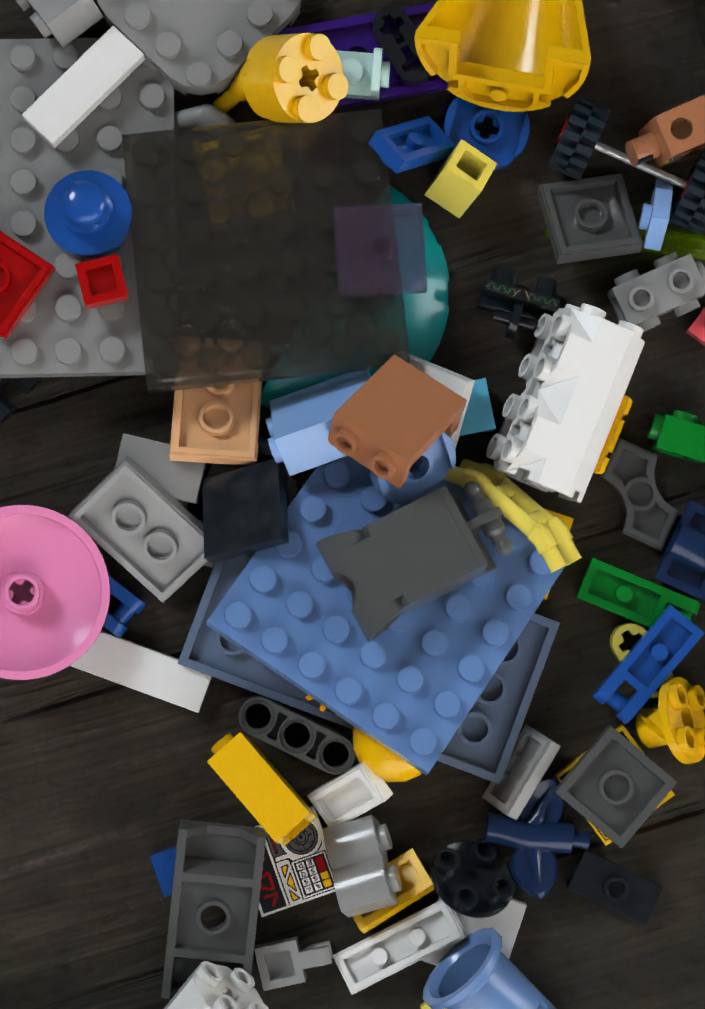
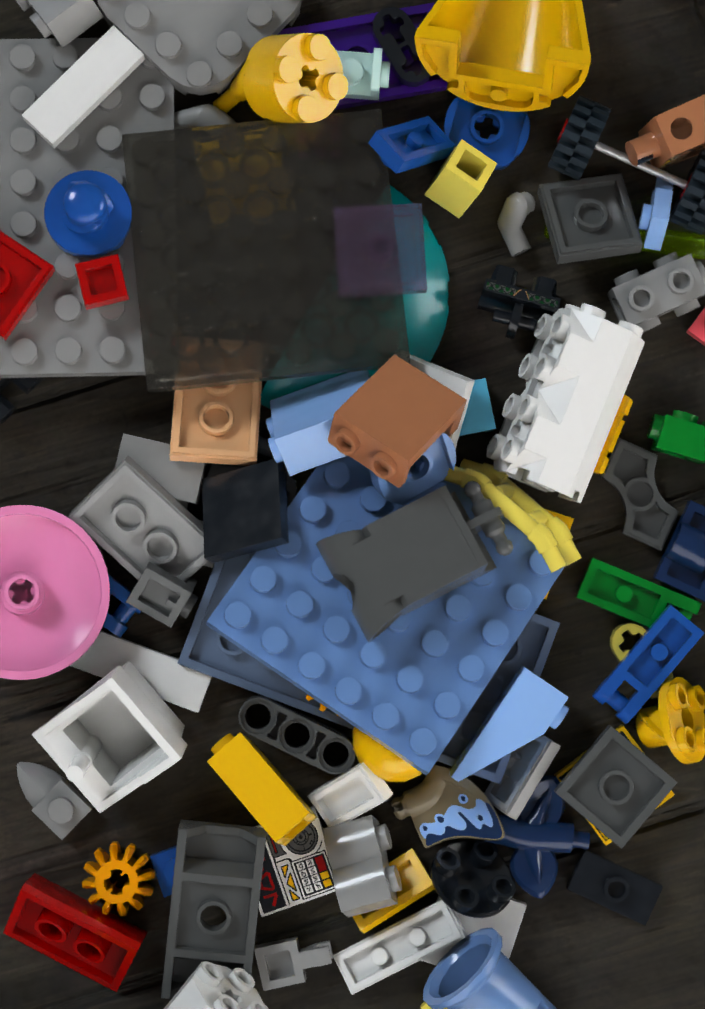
none -> red slope [3,873,148,992]
none -> light grey plate [17,762,94,840]
none -> white piece [32,661,187,813]
none -> light orange gear [82,841,156,916]
none -> dark grey bracket [126,562,198,628]
none -> arm [391,765,505,849]
none -> light blue slope [449,665,569,782]
none -> light grey arm [497,191,535,257]

